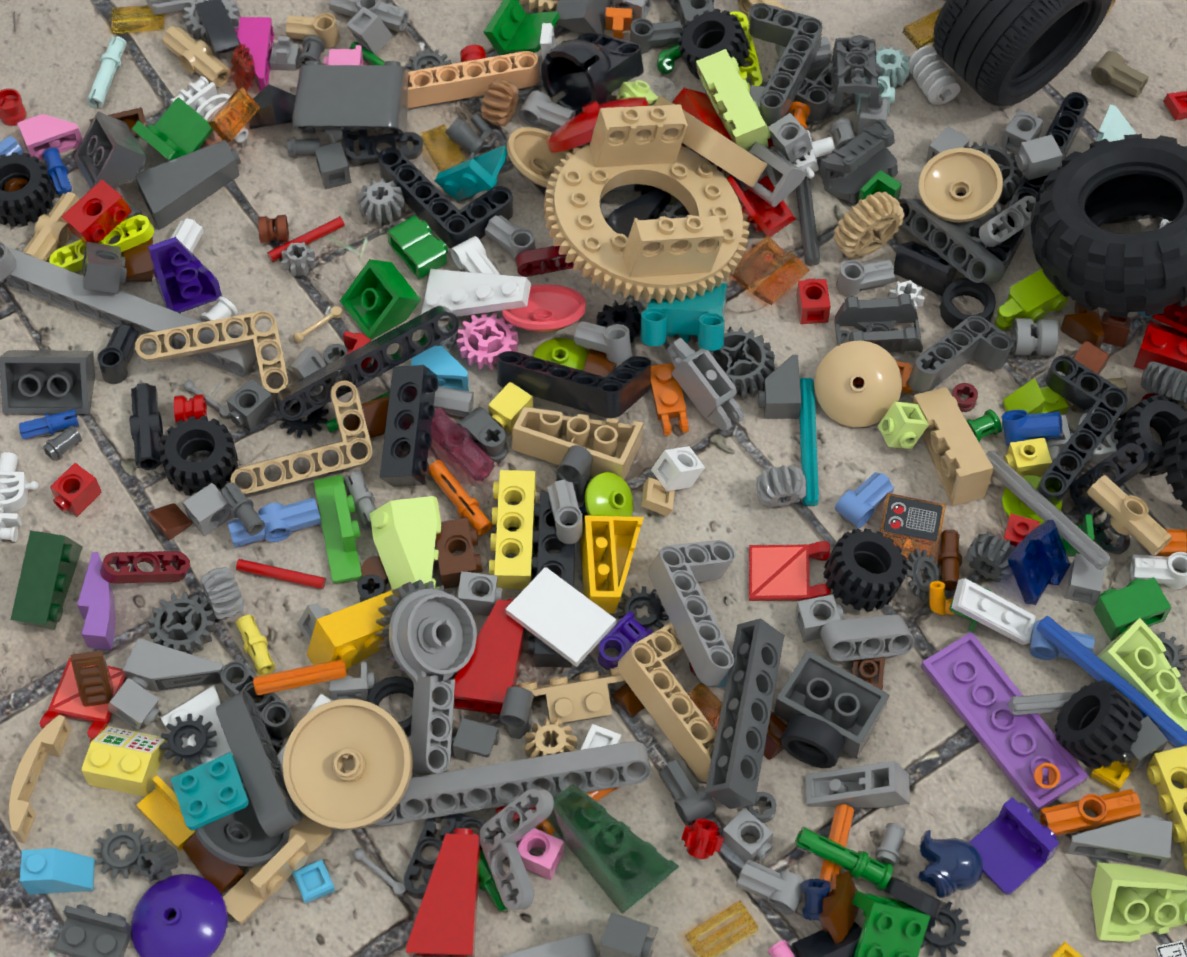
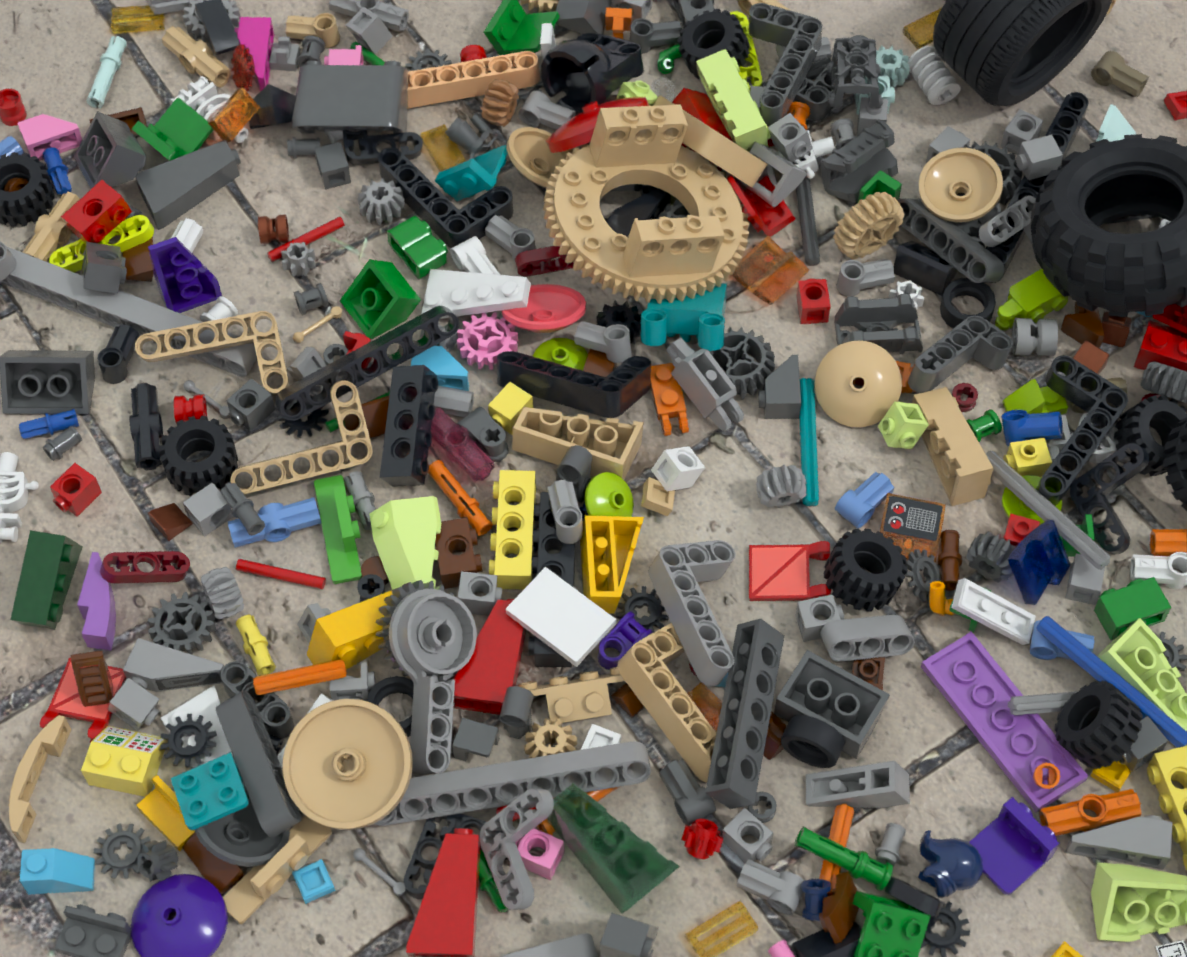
tan piece [1087,475,1172,556] -> none
none -> dark grey bush [294,283,329,316]

